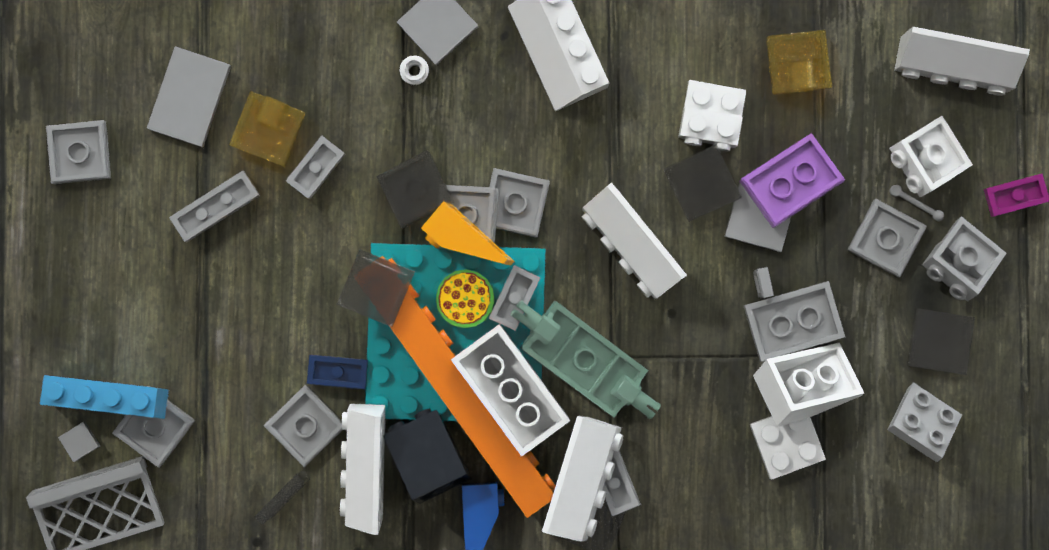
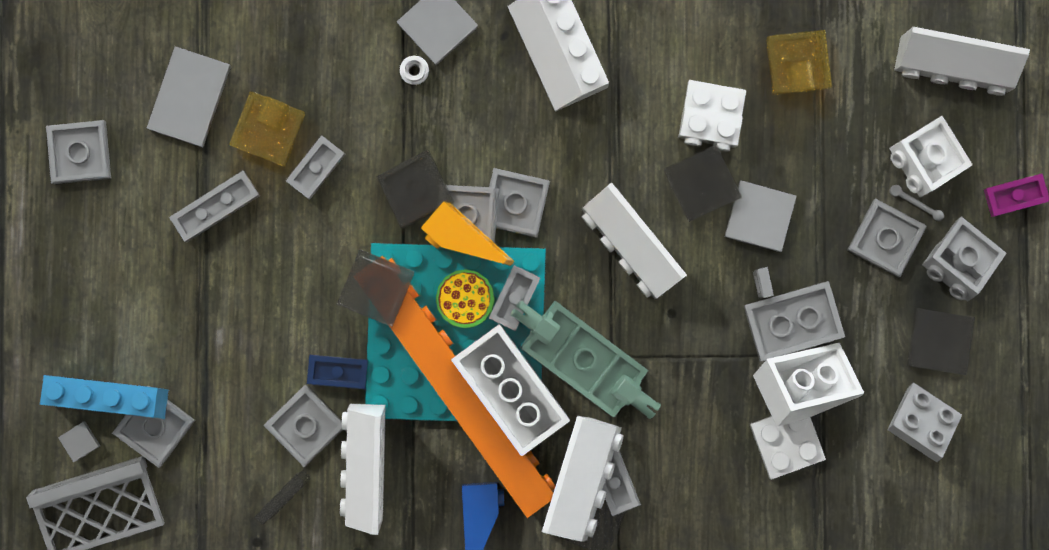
black slope [383,408,472,504] -> none
medium lavender tile [739,133,845,228] -> none

